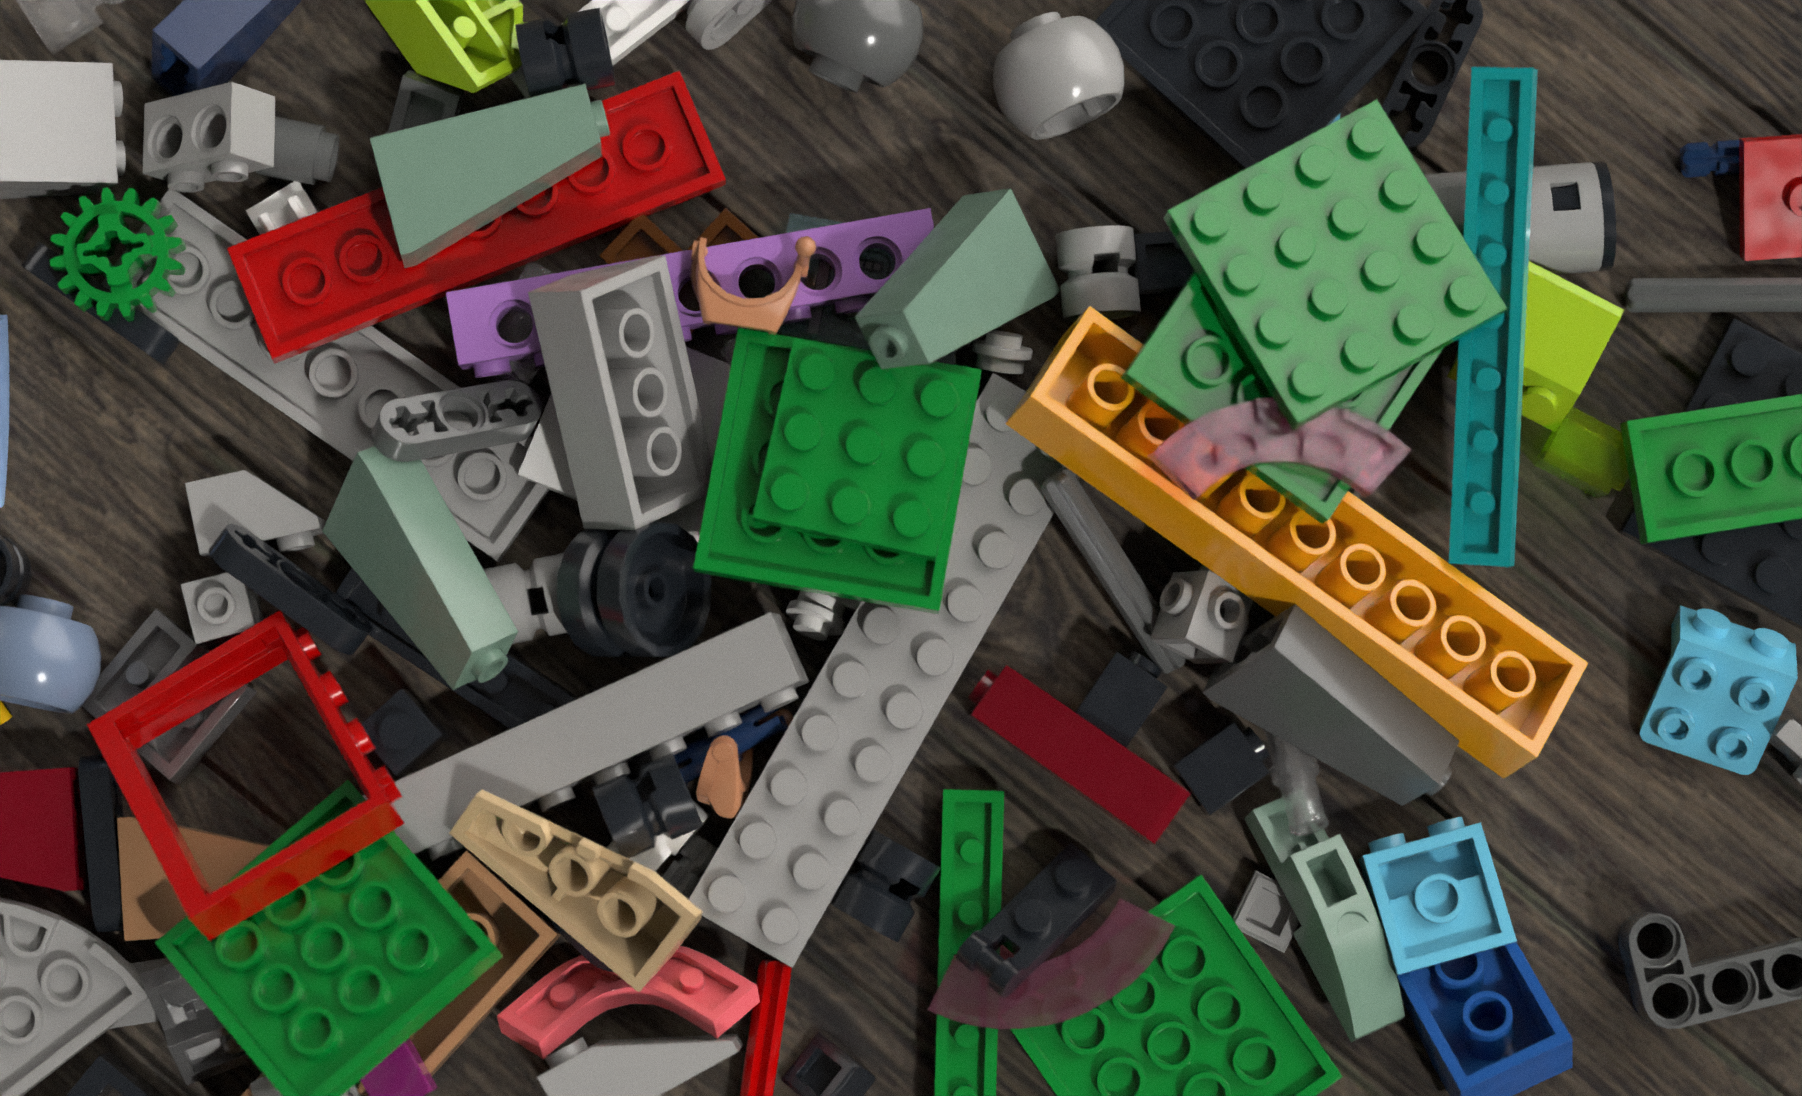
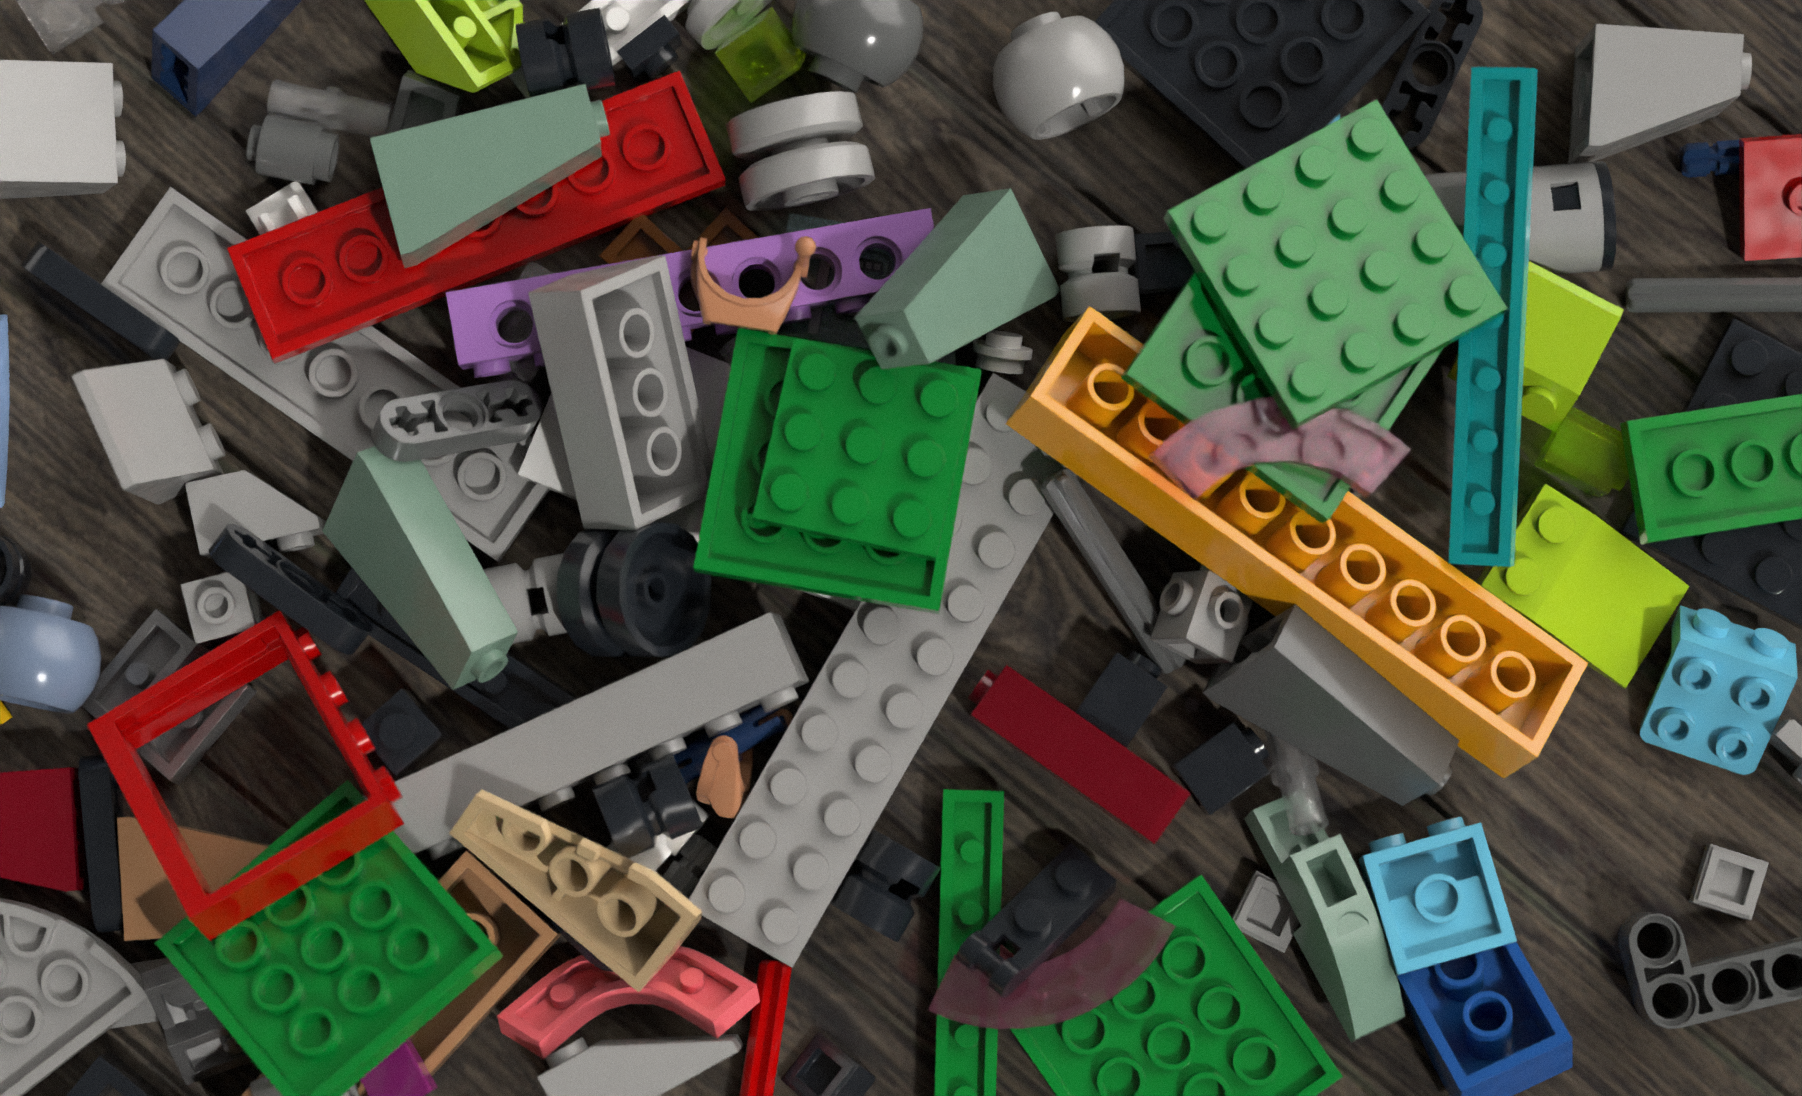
green gear [49,187,186,322] -> none
light grey brick [143,82,275,192] -> none
white plate [786,591,846,641] -> none
none -> light grey slope [72,359,226,505]
none -> clear pin [267,79,394,137]
none -> black plate [617,14,682,81]
none -> clear neon green brick [715,6,807,103]
none -> light grey wheel [726,91,875,211]
none -> lime slope [1476,483,1690,689]
none -> light grey slope [1568,24,1752,164]
none -> light grey tile [1689,844,1769,921]

